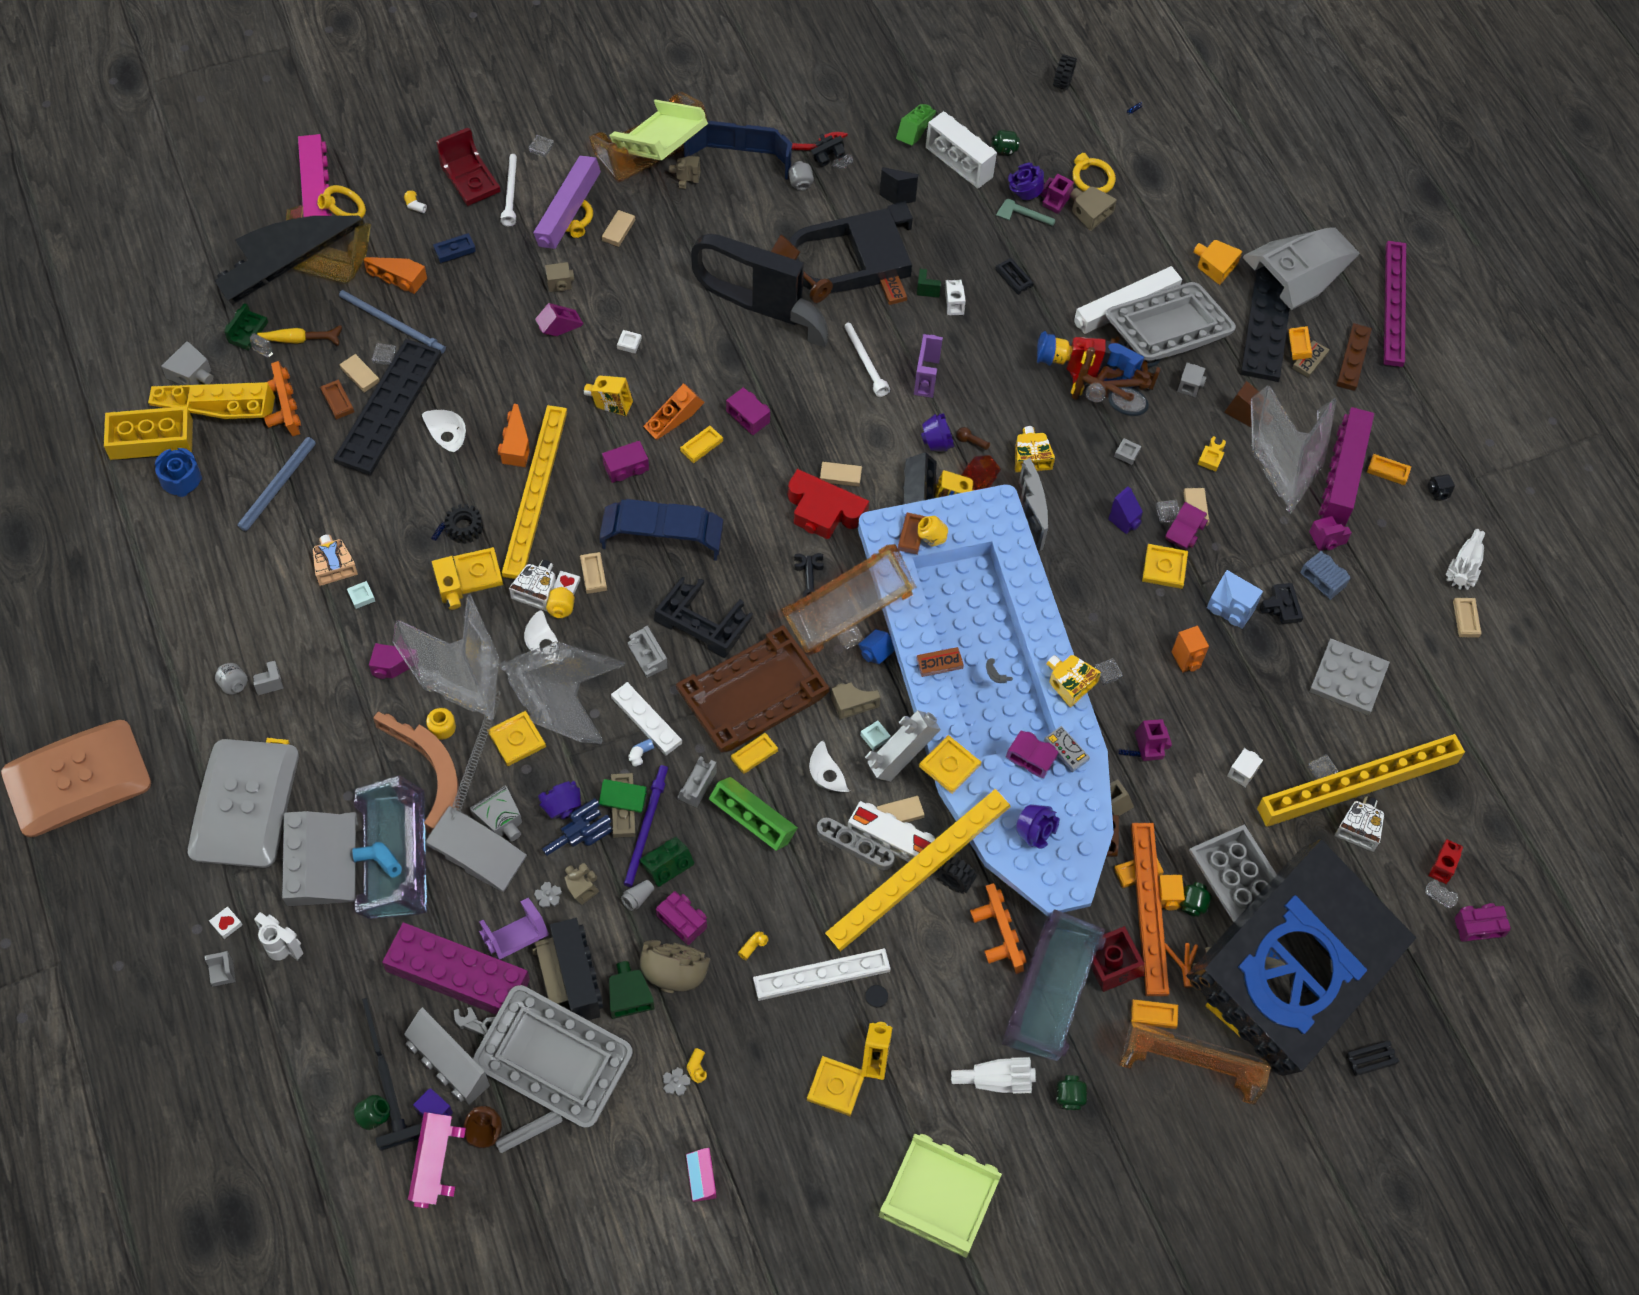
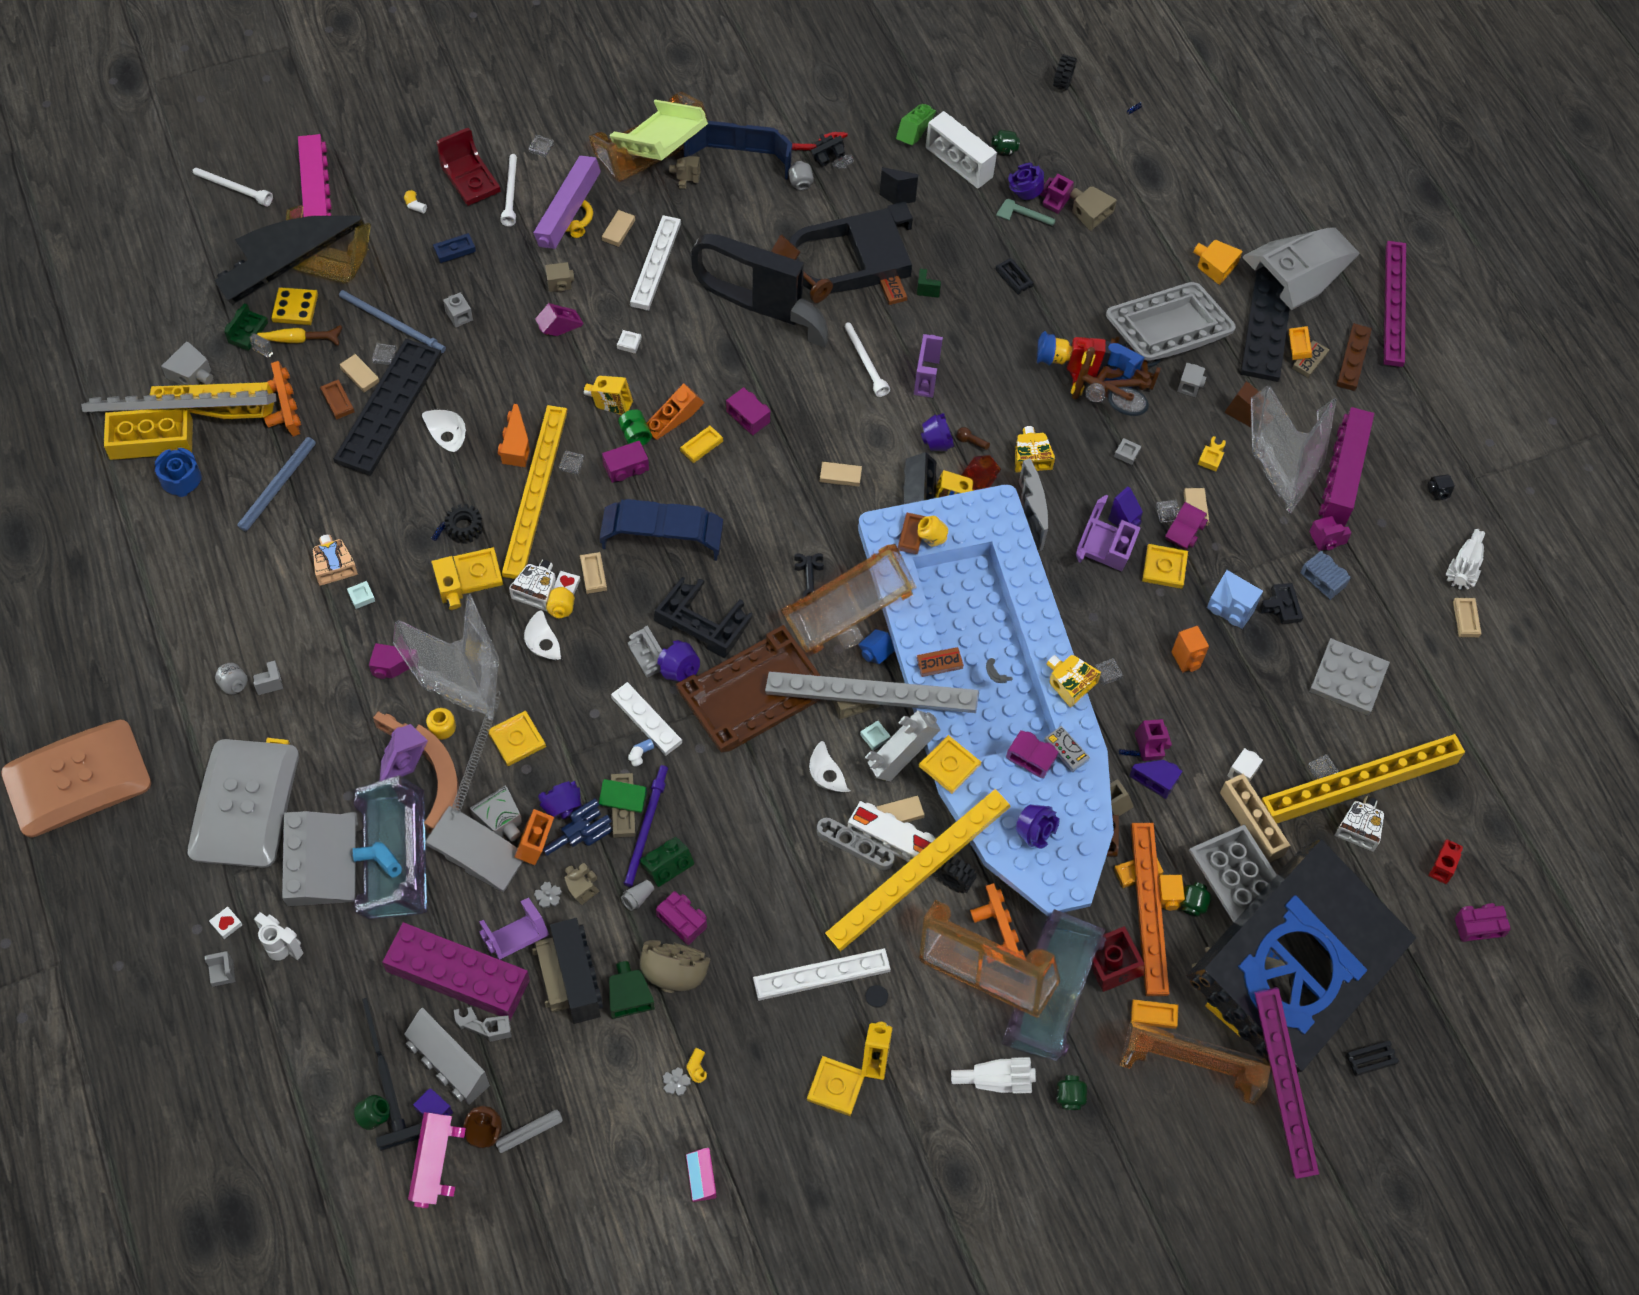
yellow piece [318,185,366,219] -> none
orange slope [364,257,427,294] -> none
light grey wedge [473,985,633,1128] -> none
clear windscreen [499,641,625,744] -> none
light grey hinge [678,757,717,808] -> none
bright green brick [709,777,798,851] -> none
yellow tile [731,733,778,774] -> none
yellow arm [738,931,768,960] -> none
red brick [788,469,869,539] -> none
yellowish green panel [879,1134,1002,1258] -> none
white leg [945,280,965,315] -> none
yellow piece [1072,153,1116,193] -> none
white brick [1074,266,1182,334] -> none
orange plant [1165,943,1198,988] -> none
light orange tile [1367,454,1411,486] -> none
clear piece [1425,880,1458,908] -> none
none -> light grey plate [81,390,276,412]
none -> white piece [193,168,273,207]
none -> yellow tile [271,287,318,325]
none -> medium lavender slope [380,724,428,784]
none -> light grey brick [443,292,473,328]
none -> orange brick [515,809,554,865]
none -> clear tile [559,450,585,475]
none -> green wheel [618,409,652,446]
none -> white plate [630,215,681,310]
none -> dark purple cone [657,640,700,682]
none -> light grey plate [765,672,979,713]
none -> windscreen [919,900,1060,1018]
none -> medium lavender piece [1076,495,1140,571]
none -> dark purple slope [1129,760,1183,799]
none -> tan brick [1220,773,1290,863]
none -> magenta plate [1254,988,1319,1179]

